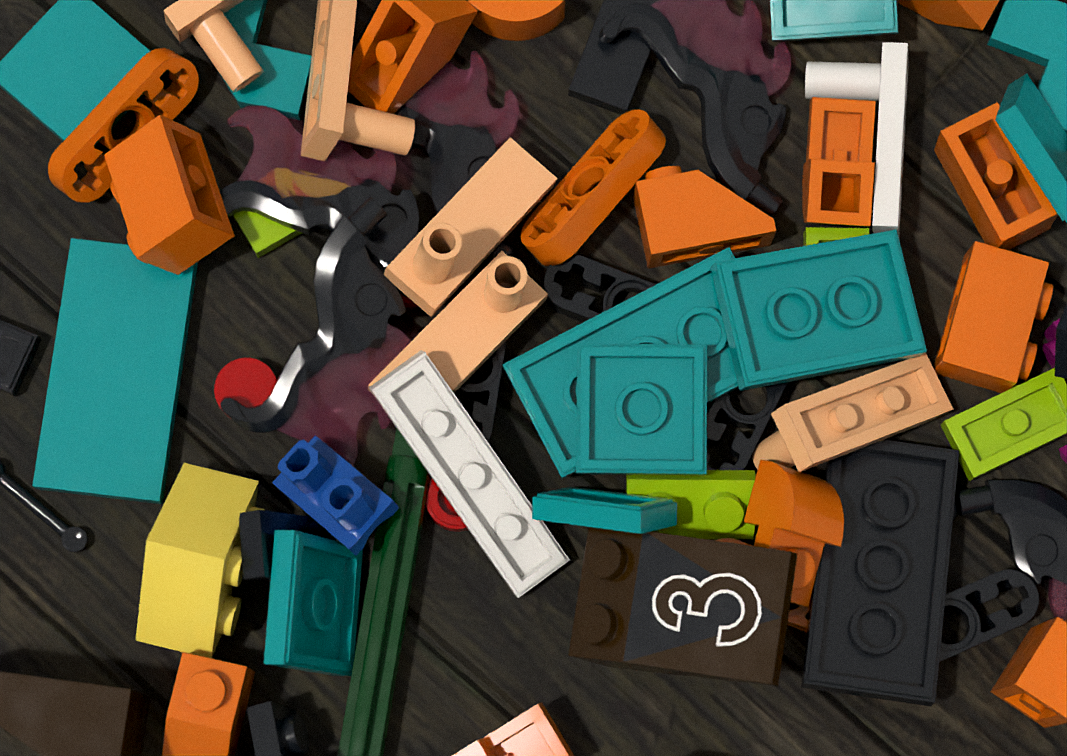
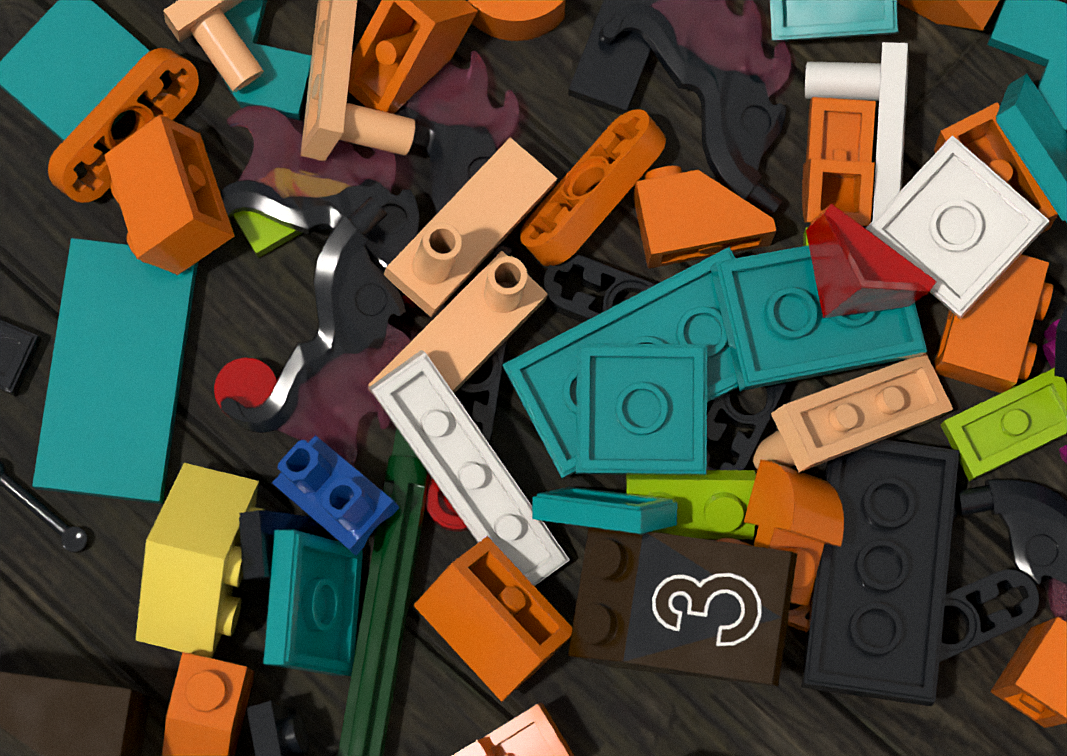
none -> orange brick [413,536,573,702]
none -> red slope [806,204,937,318]
none -> white tile [865,135,1050,319]

